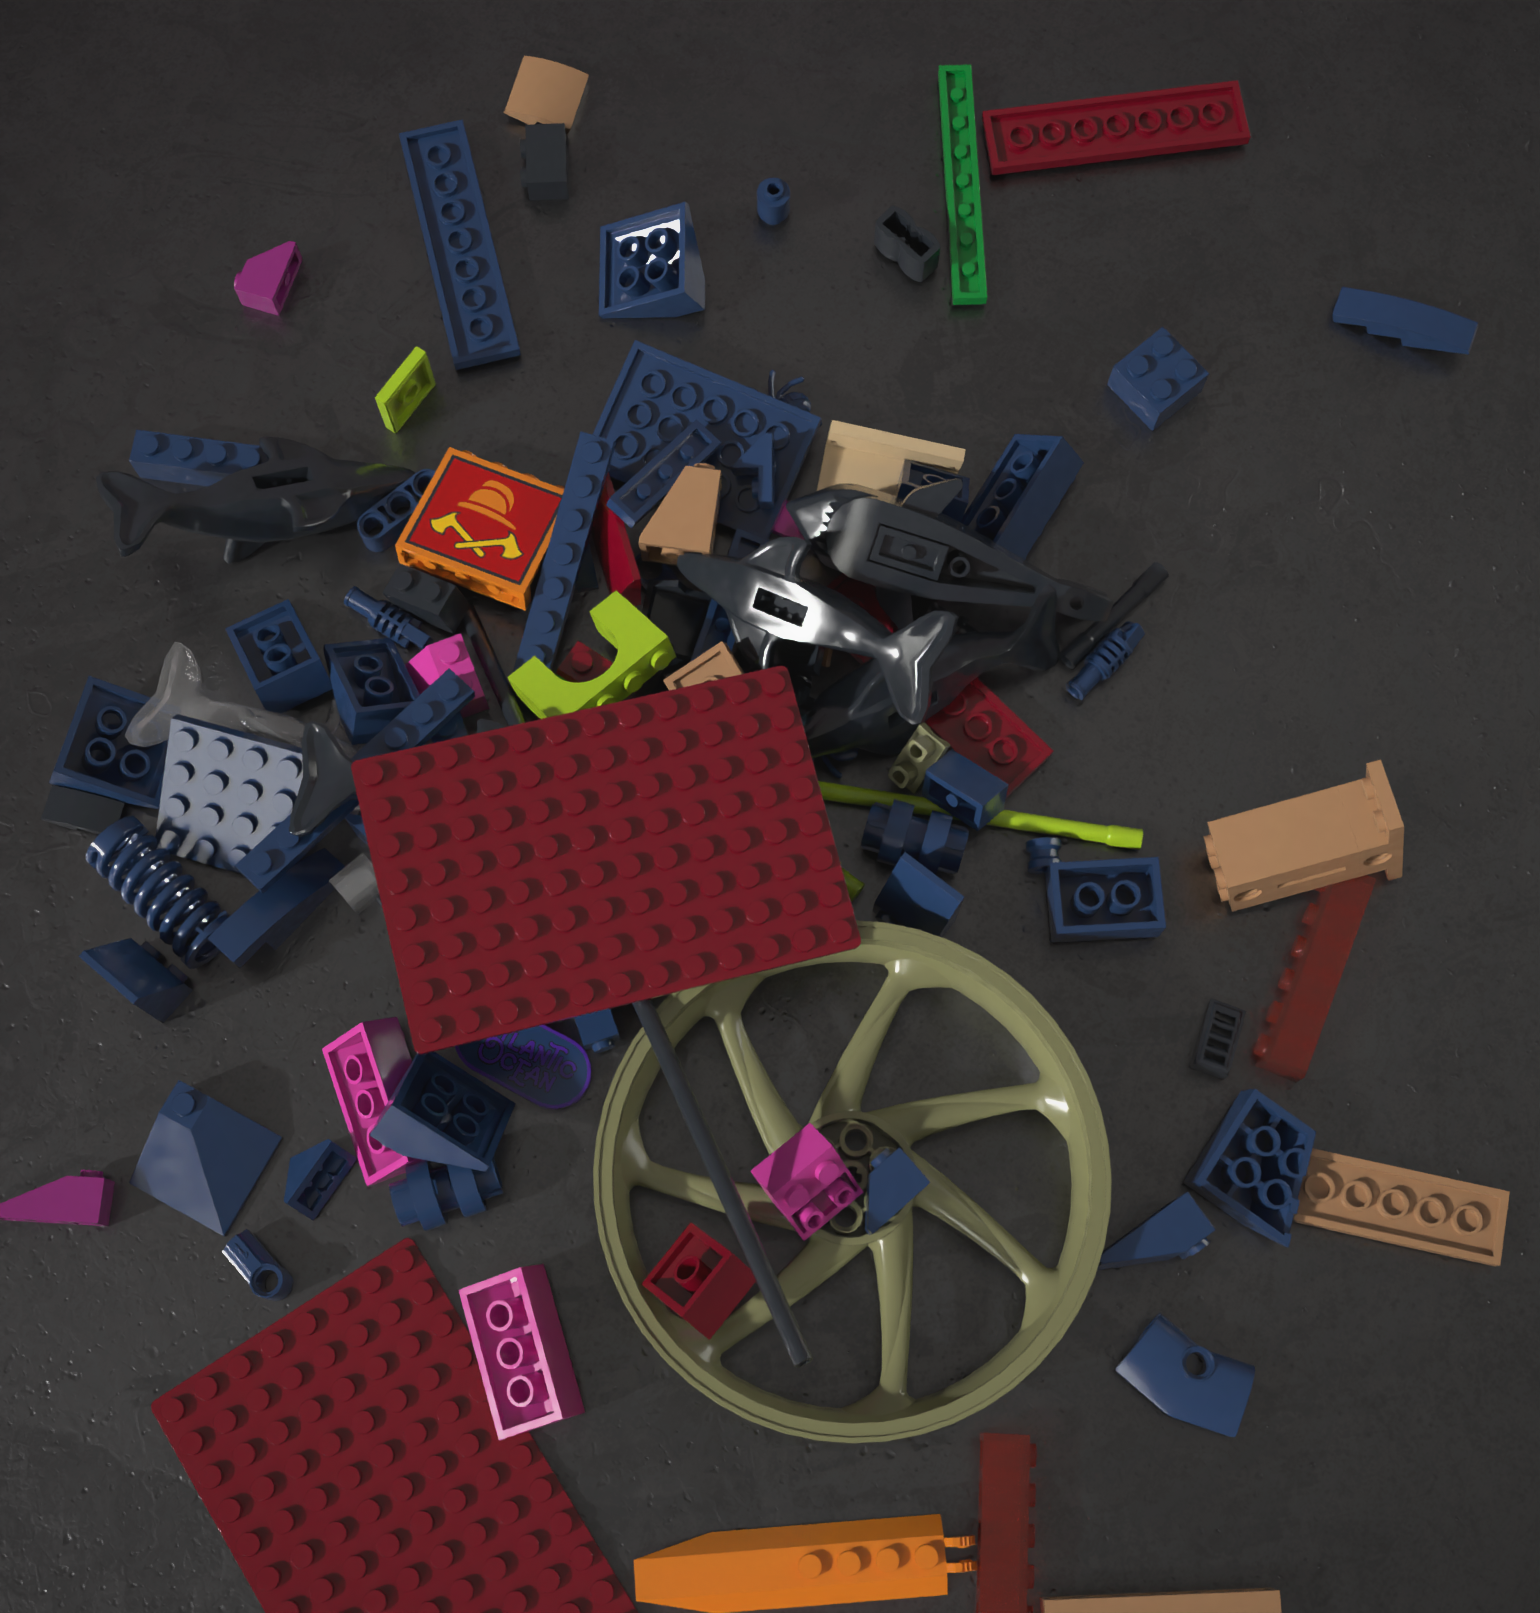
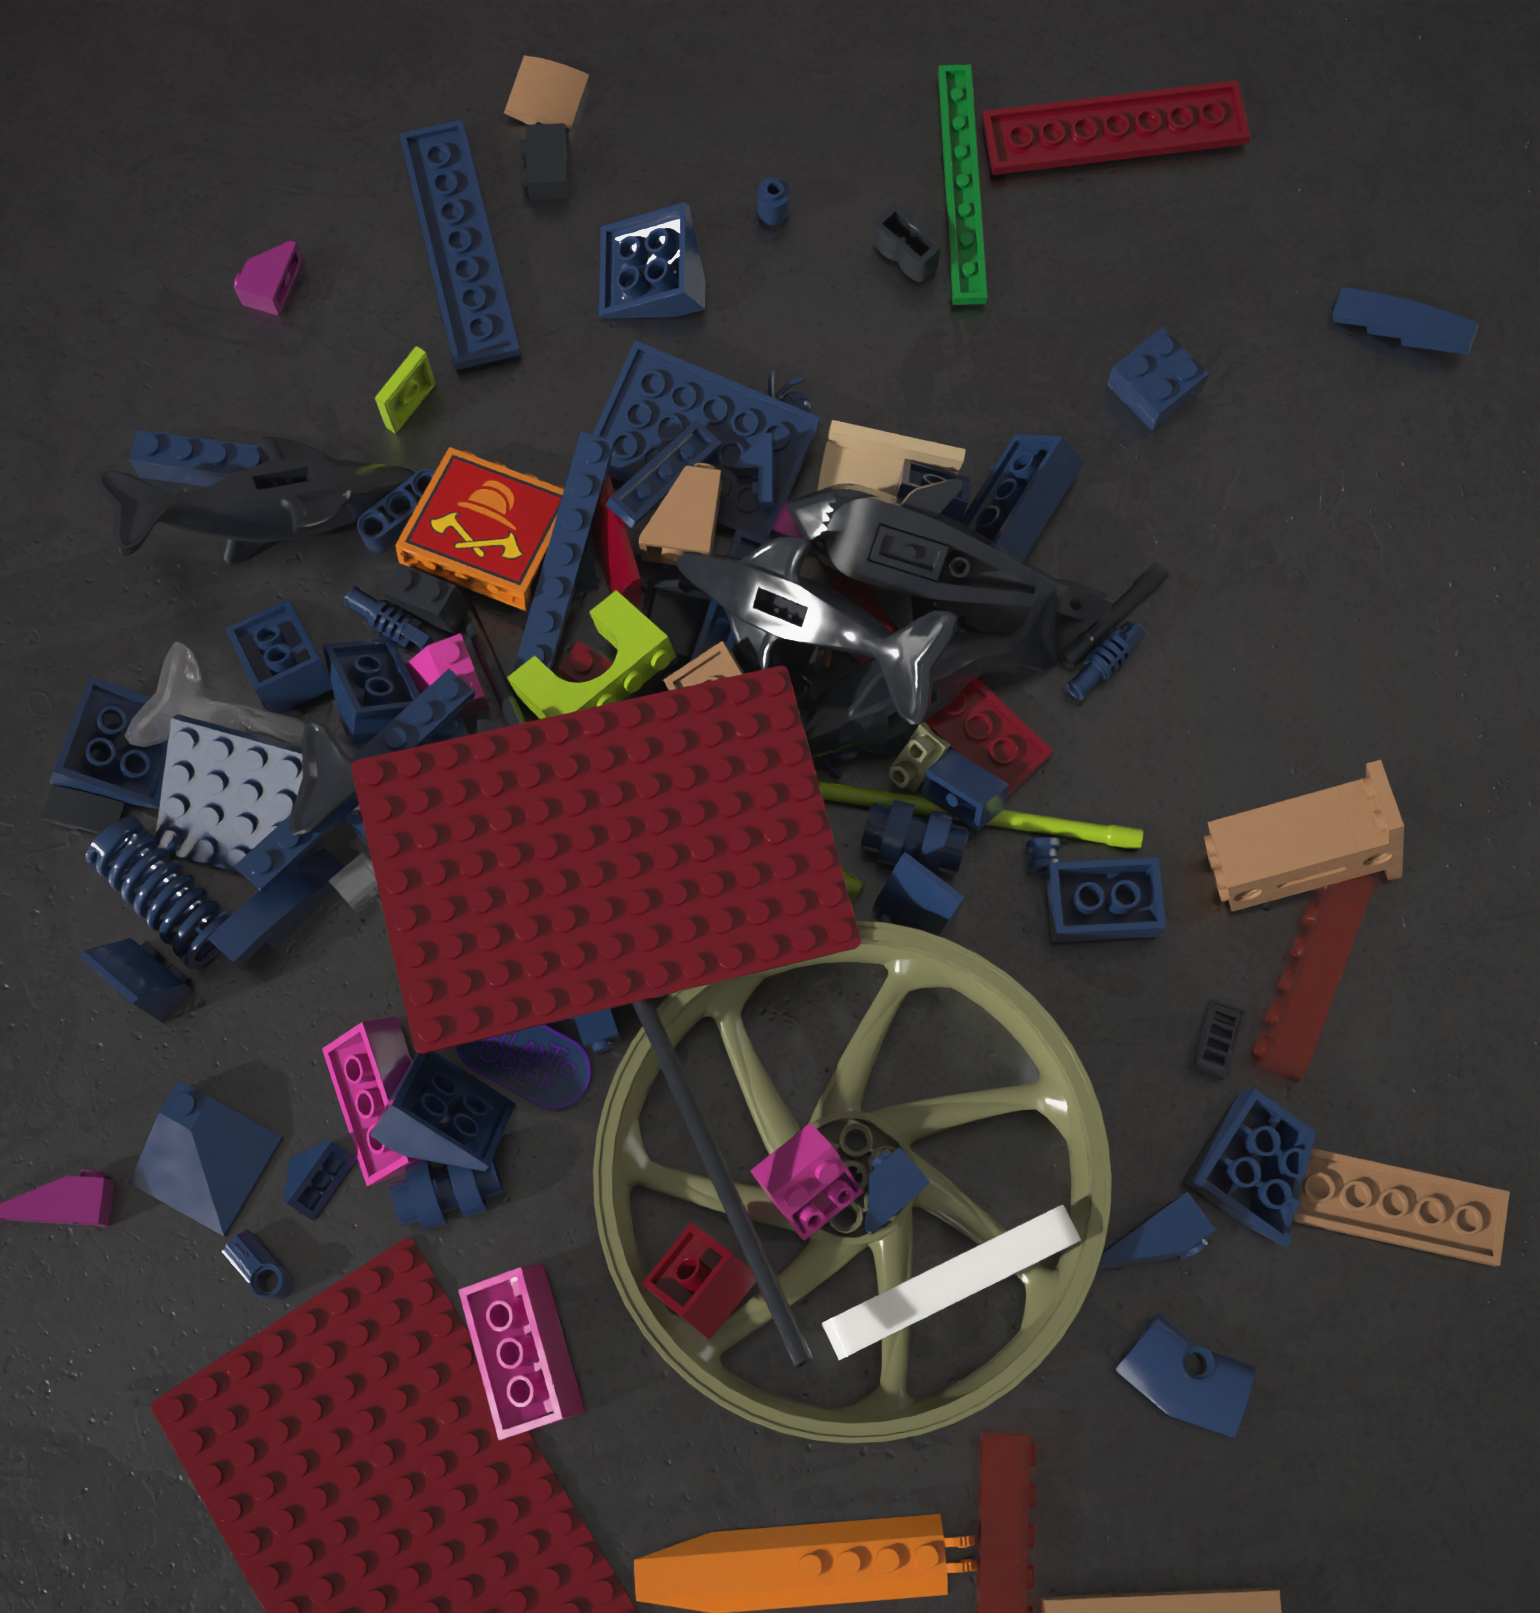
none -> white beam [822,1205,1081,1360]

